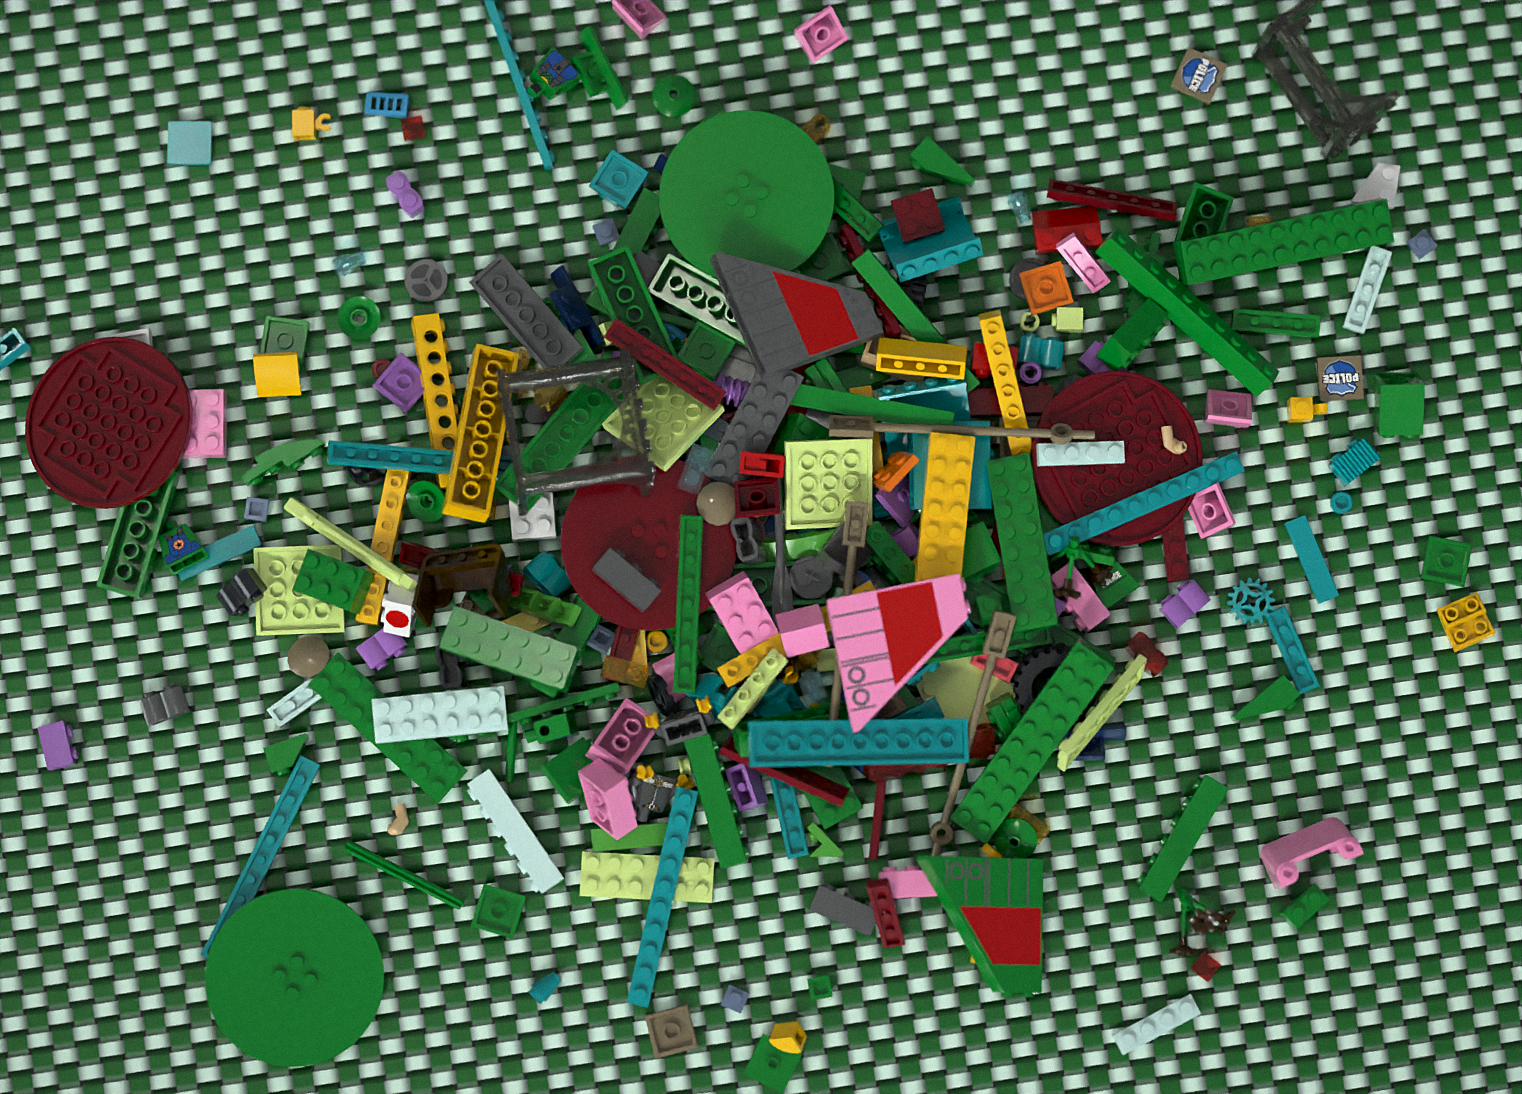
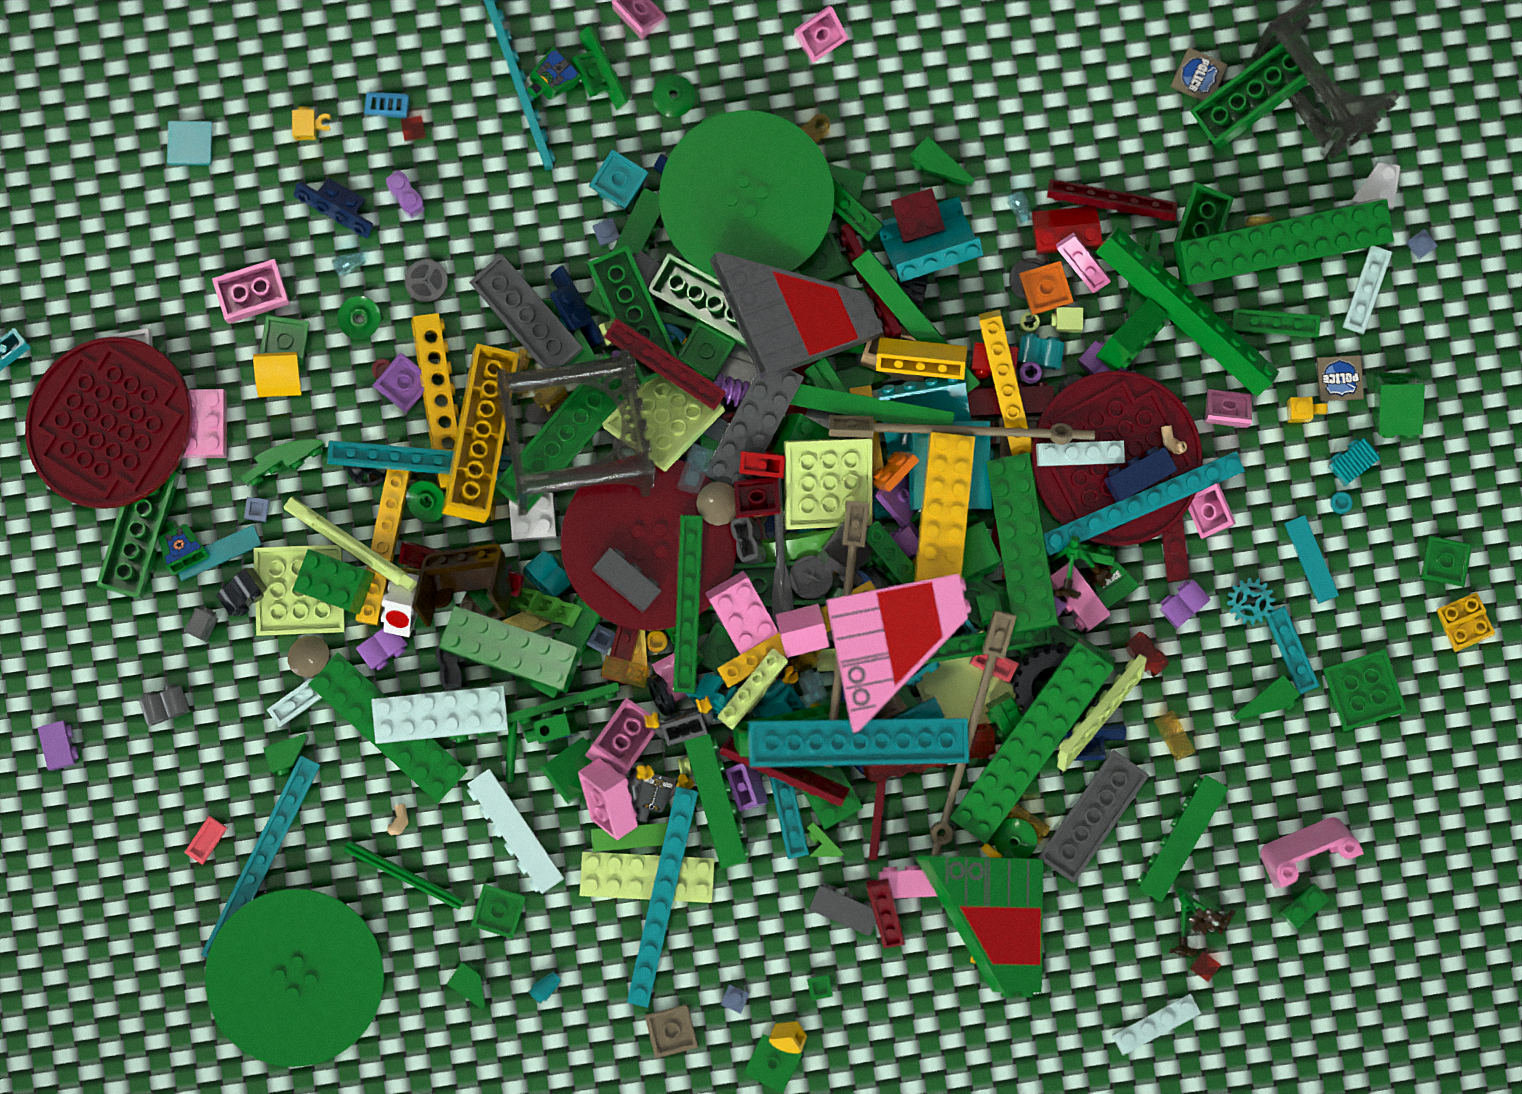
none -> dark grey brick [184,605,218,642]
none -> coral tile [184,816,228,865]
none -> bright pink brick [212,259,291,324]
none -> dark blue bracket [294,178,373,238]
none -> green slope [447,961,487,1010]
none -> dark grey plate [1038,750,1149,883]
none -> dark blue brick [1103,446,1177,502]
none -> clear yellow slope [1154,710,1196,762]
none -> green brick [1190,32,1325,149]
none -> green plate [1322,649,1407,732]

